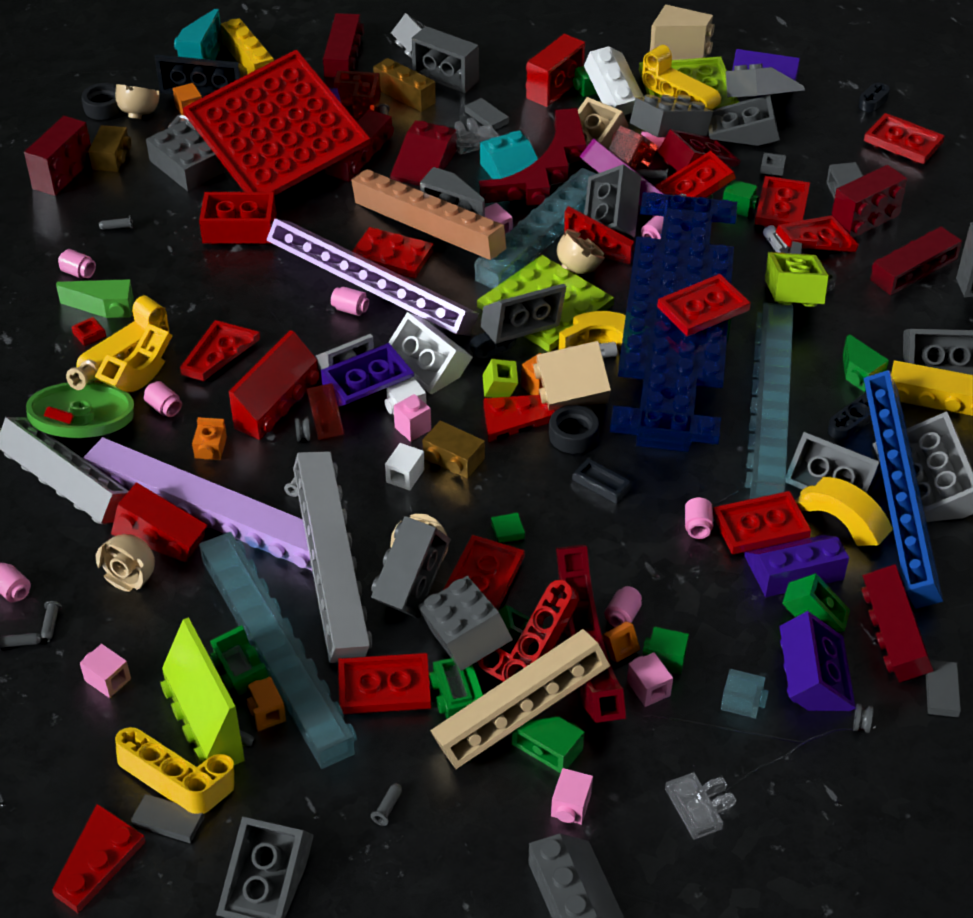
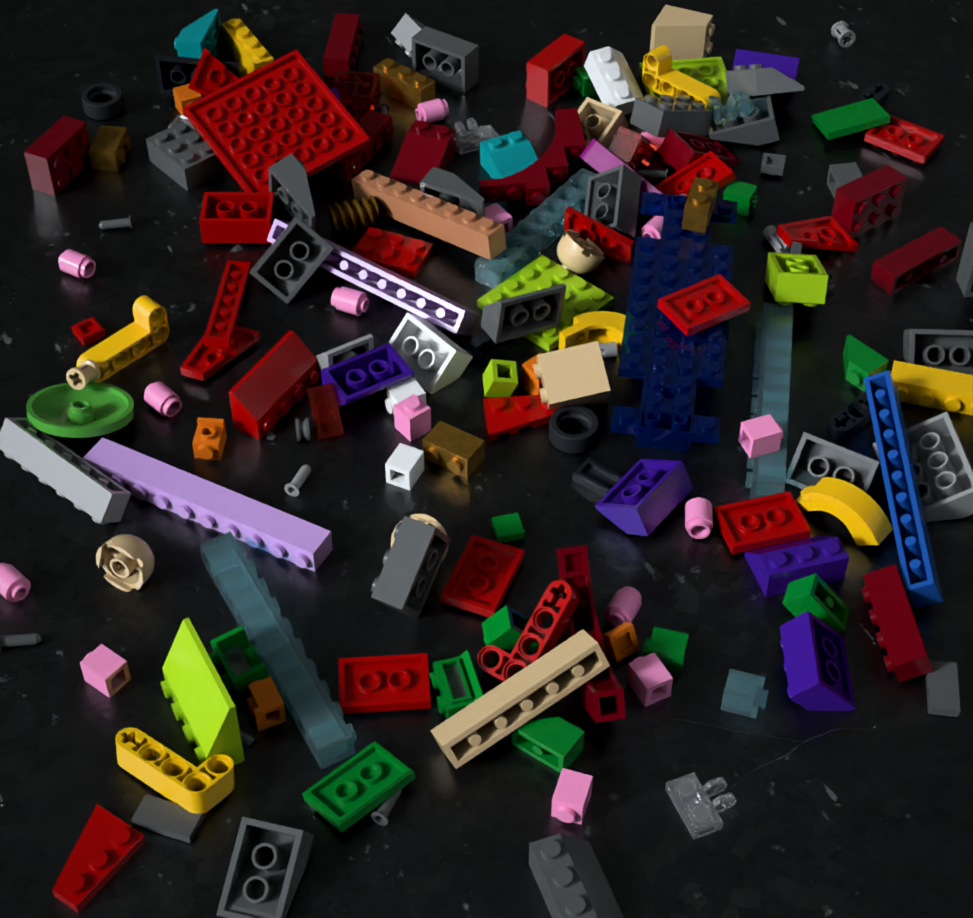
dark grey piece [41,601,62,642] -> none
red tile [44,406,74,424] -> none
bright green slope [56,279,134,318] -> none
yellow arch [95,324,173,392] -> none
red wedge [111,482,207,562] -> none
tan cylinder [115,84,160,119] -> none
light grey brick [293,452,372,663] -> none
dark grey brick [418,576,513,671] -> none
dark grey tile [465,98,509,131] -> none
red plate [755,176,810,228] -> none
dark grey bush [853,703,873,733] -> none
none -> red wing [188,48,239,96]
none -> red plate [204,260,251,349]
none -> dark grey slope [250,216,334,304]
none -> dark grey slope [269,153,315,231]
none -> green tile [302,741,415,833]
none -> pearl gold piece [327,196,379,233]
none -> bright pink brick [415,98,449,123]
none -> dark purple slope [595,459,693,536]
none -> pearl gold brick [682,177,718,233]
none -> clear light blue leg [709,91,754,125]
none -> bright pink brick [738,414,783,459]
none -> green tile [812,98,890,140]
none -> light grey bush [831,21,856,48]

